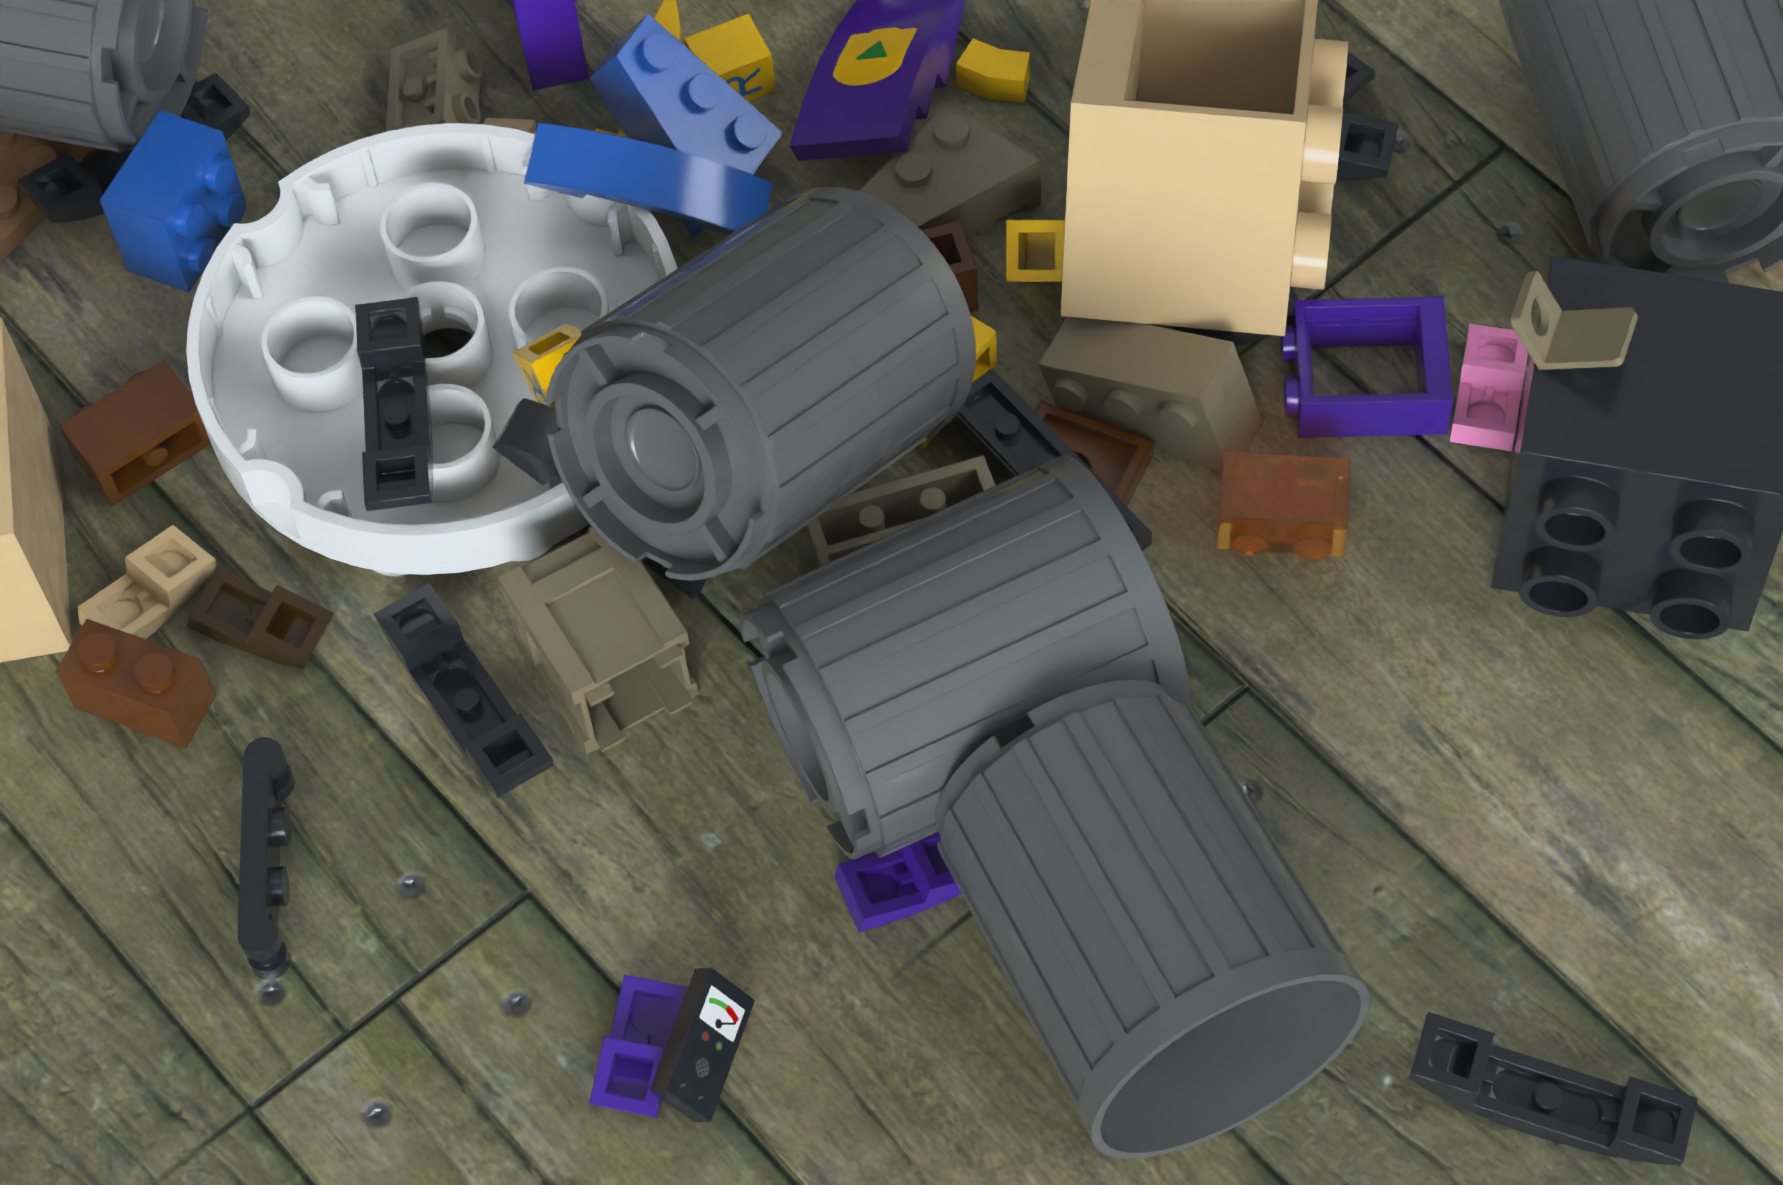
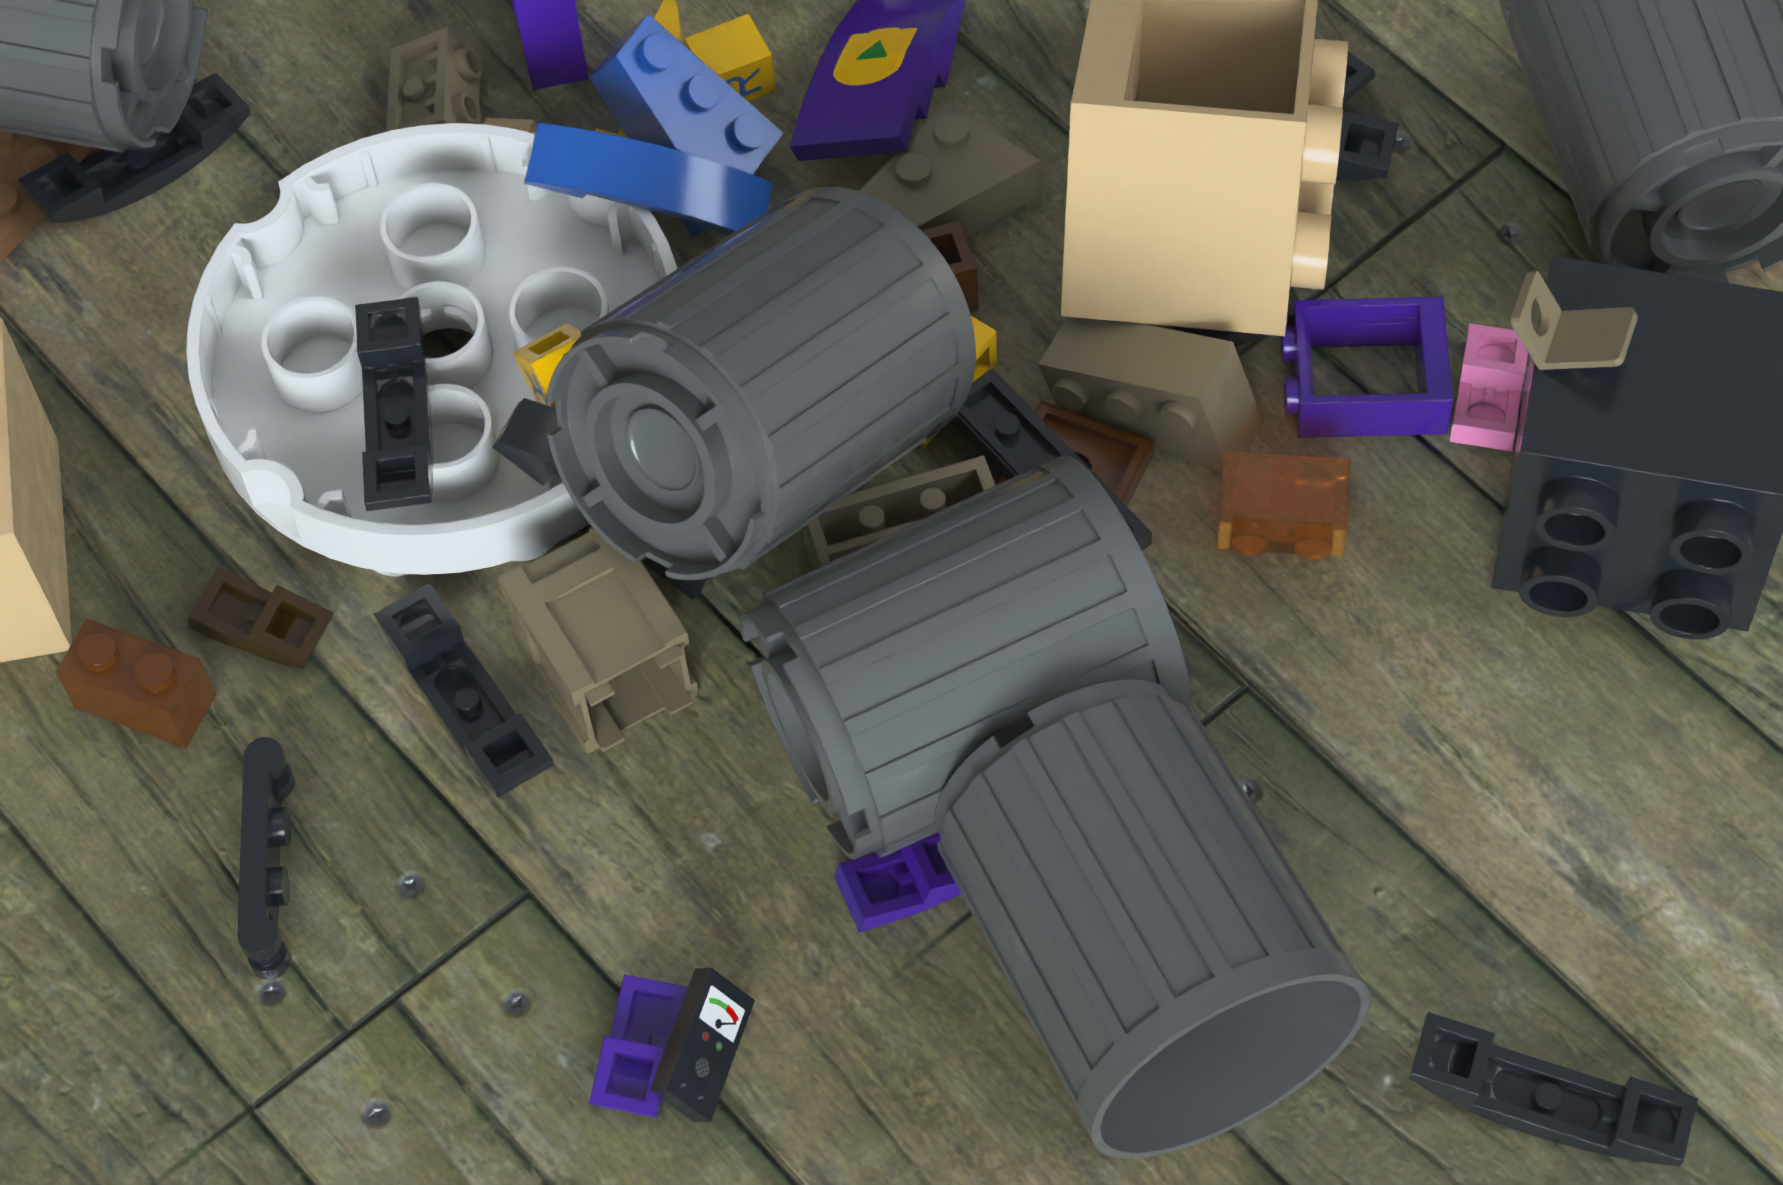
reddish brown brick [59,360,211,507] -> none
tan slope [78,525,216,639] -> none
blue brick [100,110,247,293] -> none
yellow piece [956,38,1030,104] -> none
yellow brick [1006,220,1065,282] -> none

